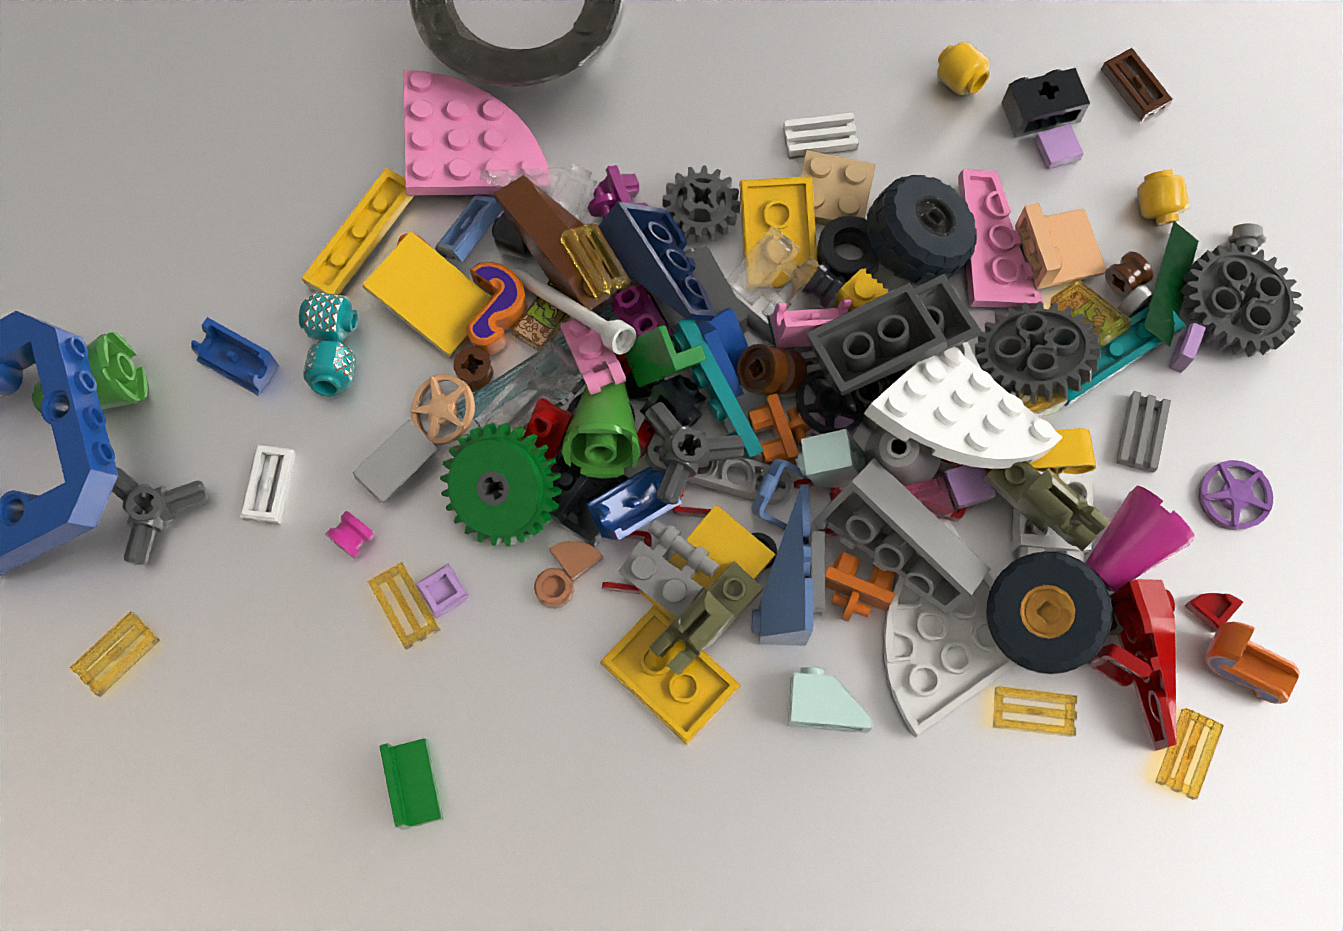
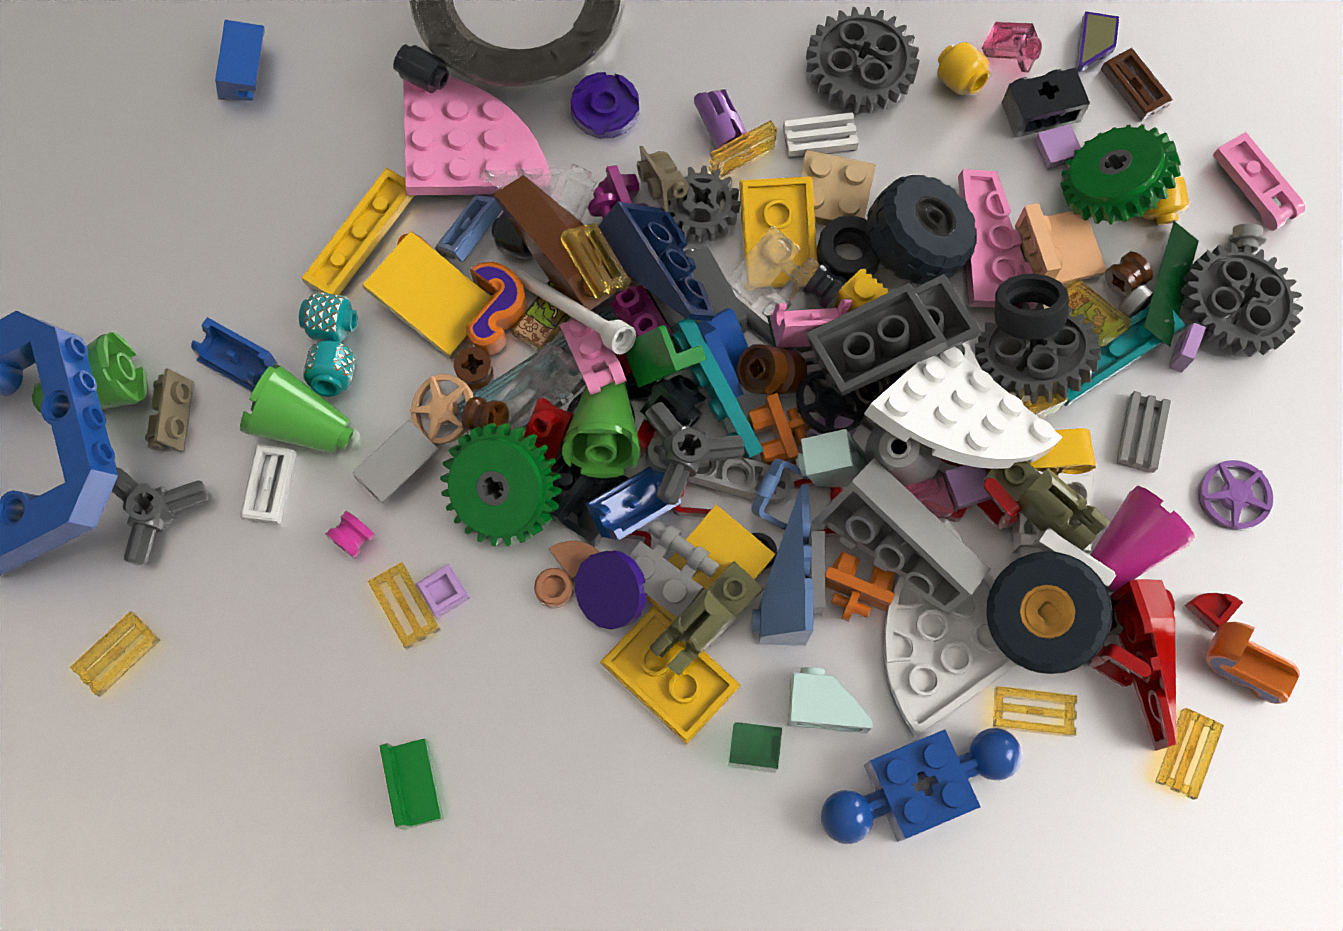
none -> dark tan hinge [145,368,194,452]
none -> blue hinge [215,20,265,101]
none -> bright green cone [240,363,354,453]
none -> black brick [393,44,449,93]
none -> reddish brown wheel [462,396,509,433]
none -> dark purple tile [571,72,639,139]
none -> dark purple tile [575,550,647,630]
none -> dark tan hinge [636,146,689,212]
none -> medium lavender arm [694,89,749,155]
none -> clear yellow tile [709,120,777,178]
none -> clear green panel [728,722,782,773]
none -> dark grey gear [806,7,920,113]
none -> blue brick [821,728,1022,844]
none -> red piece [976,478,1021,530]
none -> clear pink bracket [982,22,1042,72]
none -> black tyre [994,274,1069,340]
none -> white tile [1033,529,1116,587]
none -> green gear [1060,124,1181,225]
none -> olive tile [1076,11,1119,73]
none -> bright pink plate [1213,132,1305,231]

